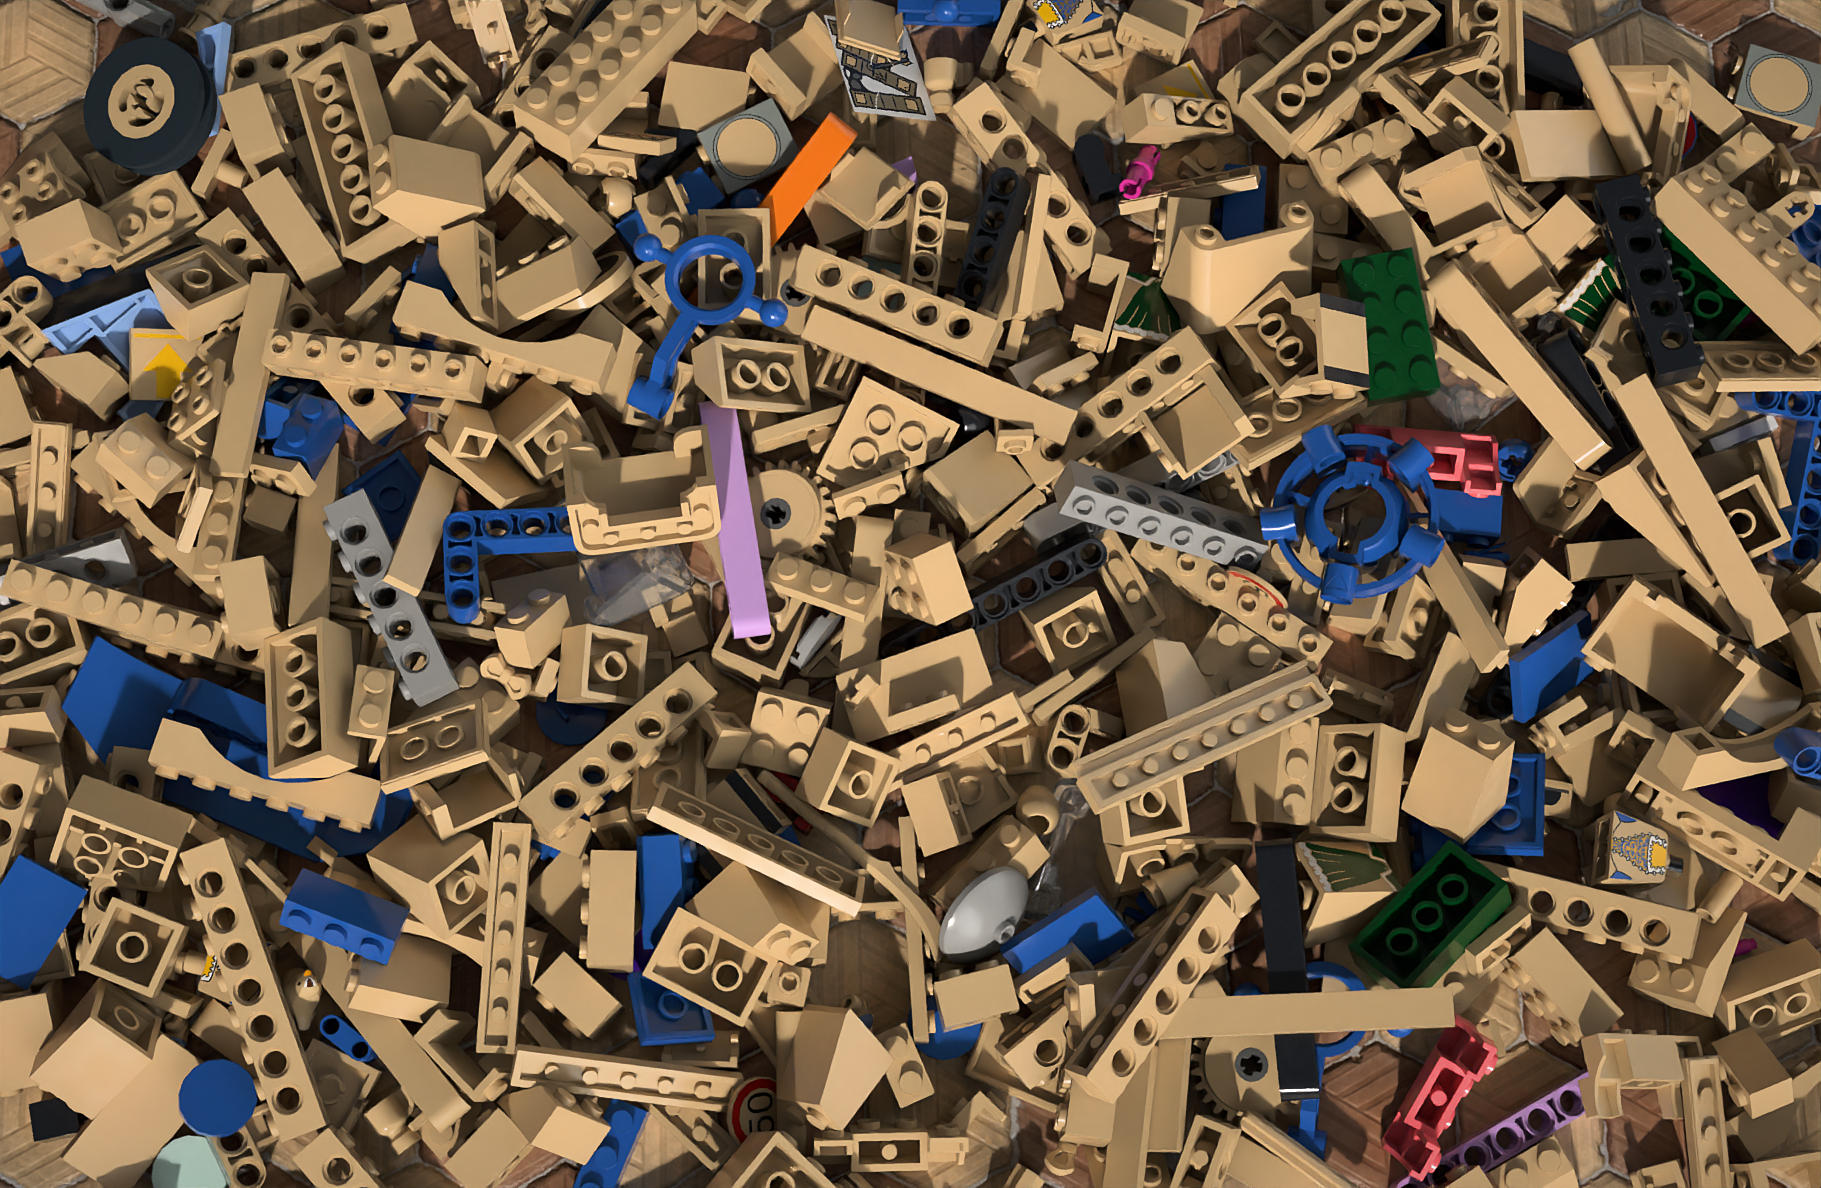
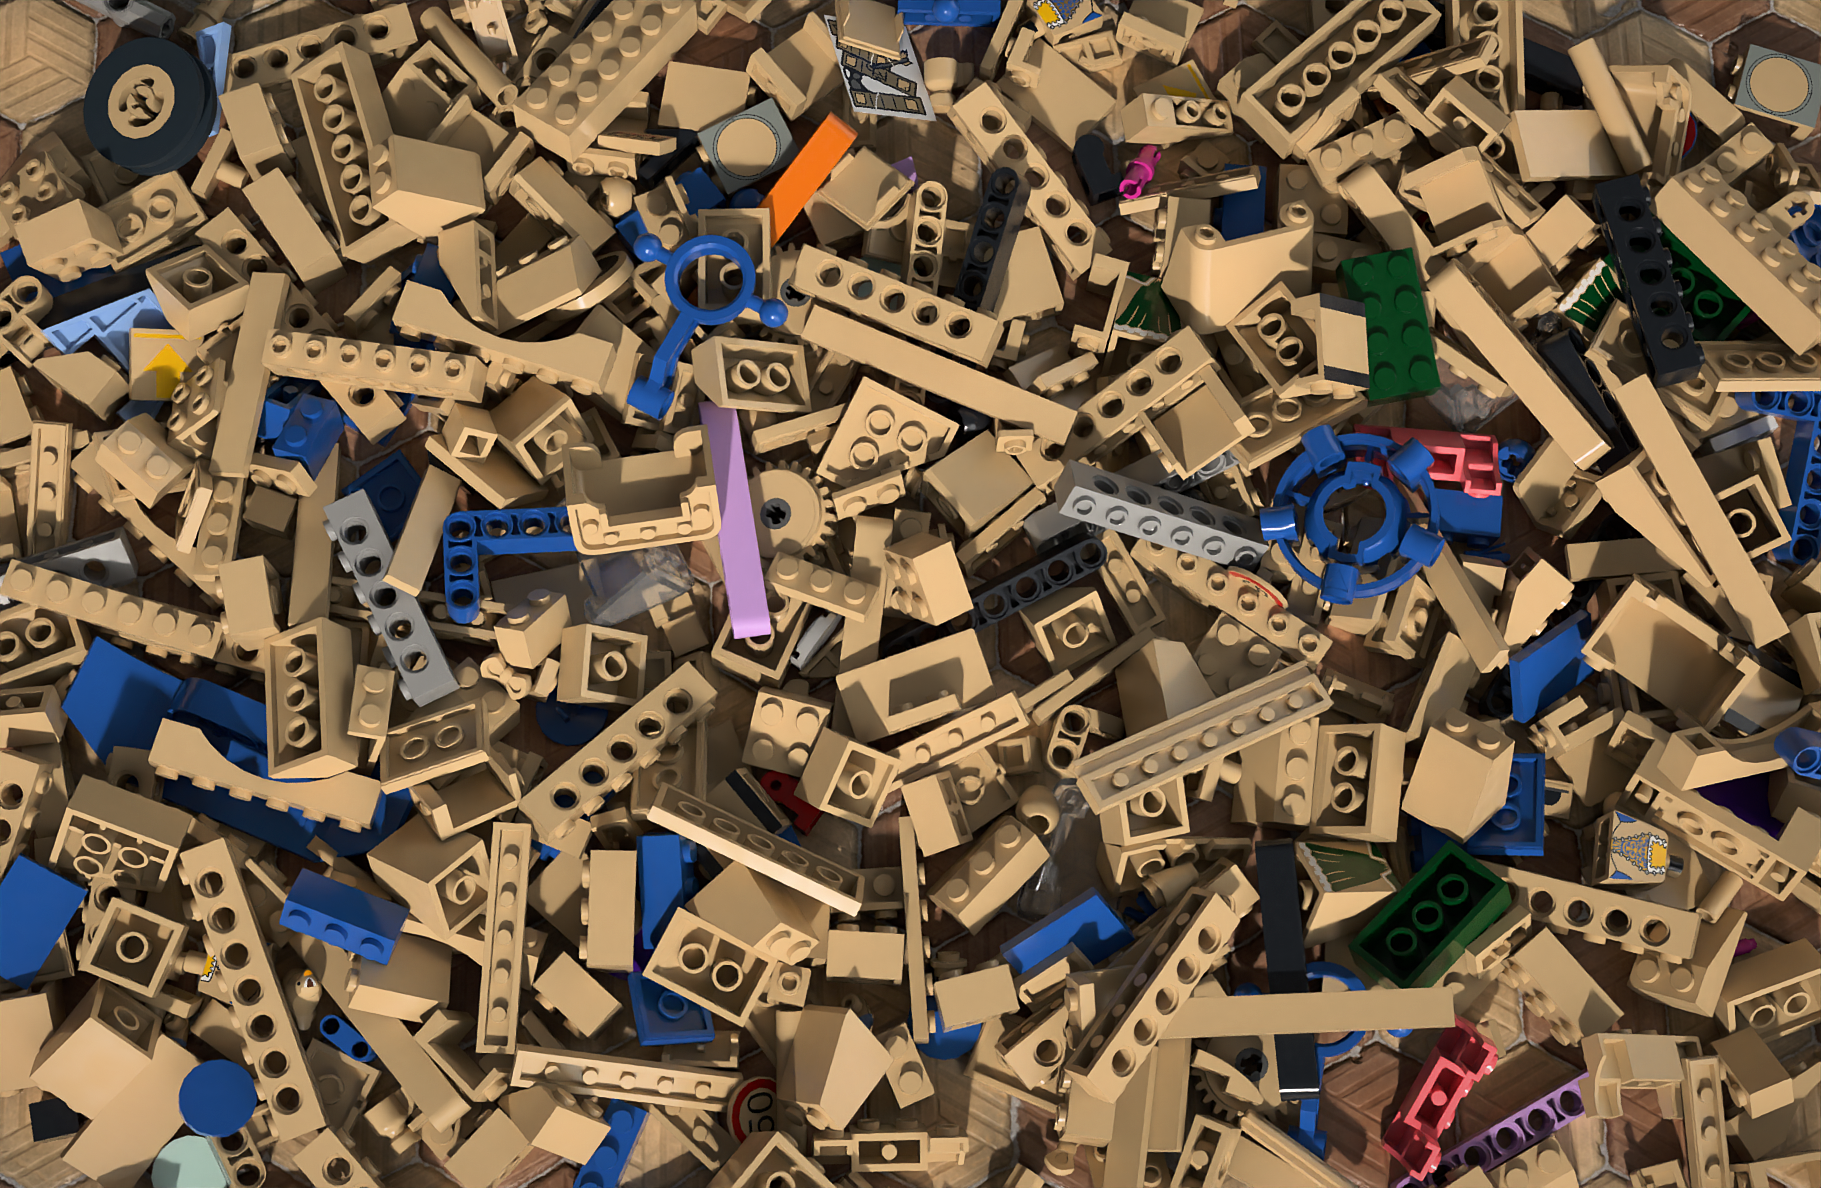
tan panel [699,710,752,770] -> none
tan piece [757,769,943,964] -> none
tan tile [814,351,864,404] -> none
tan tile [845,674,880,711] -> none
light grey dish [939,866,1029,965] -> none
tan bracket [948,1091,1007,1130] -> none
tan tile [1011,174,1052,321] -> none
none -> tan piece [419,7,518,108]
none -> tan brick [826,924,904,986]
none -> tan tile [1184,757,1242,802]
none -> tan slope [1190,1049,1264,1106]

